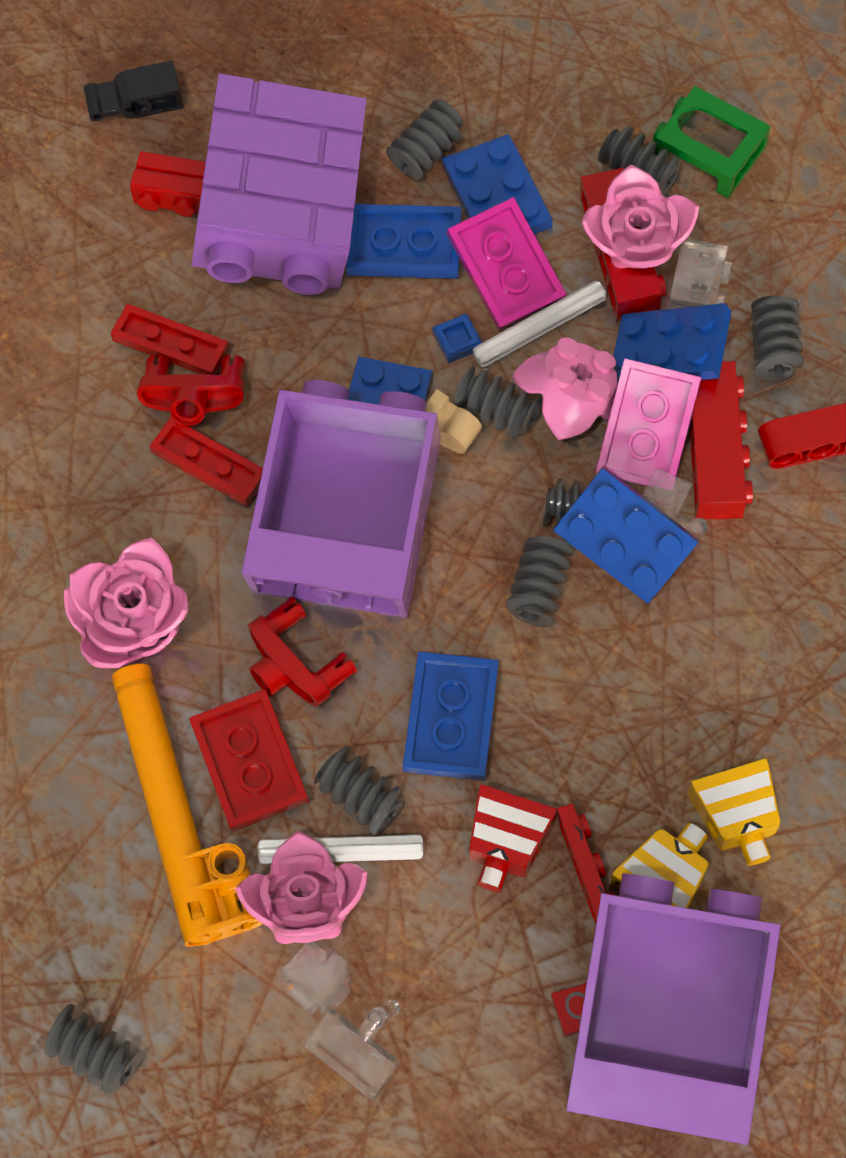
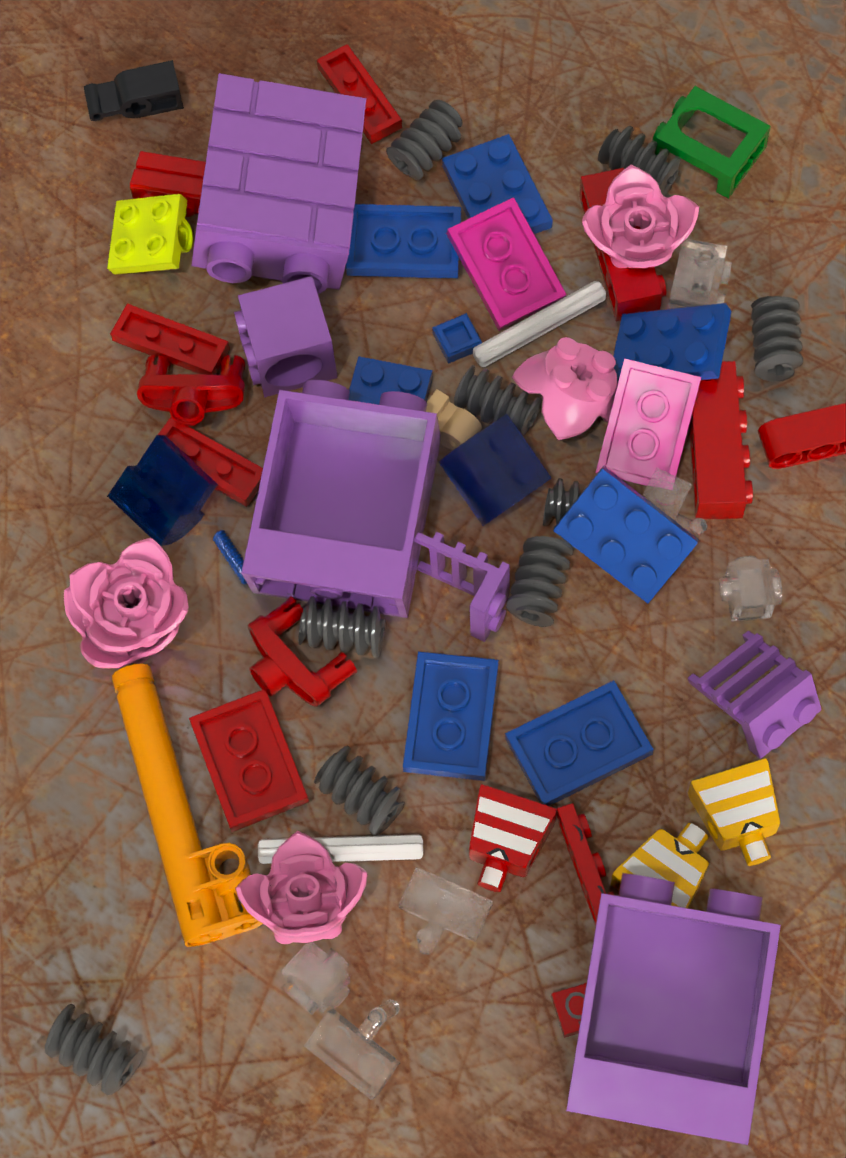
none -> neon yellow plate [107,194,193,275]
none -> clear blue brick [107,435,218,546]
none -> blue piece [213,530,247,584]
none -> medium lavender brick [234,276,338,397]
none -> dark grey piece [298,596,386,658]
none -> red plate [317,44,402,144]
none -> clear plate [398,867,493,955]
none -> medium lavender plate [414,532,510,642]
none -> clear blue brick [439,414,552,526]
none -> blue plate [505,680,654,806]
none -> medium lavender plate [688,630,822,759]
none -> clear brick [719,556,782,622]

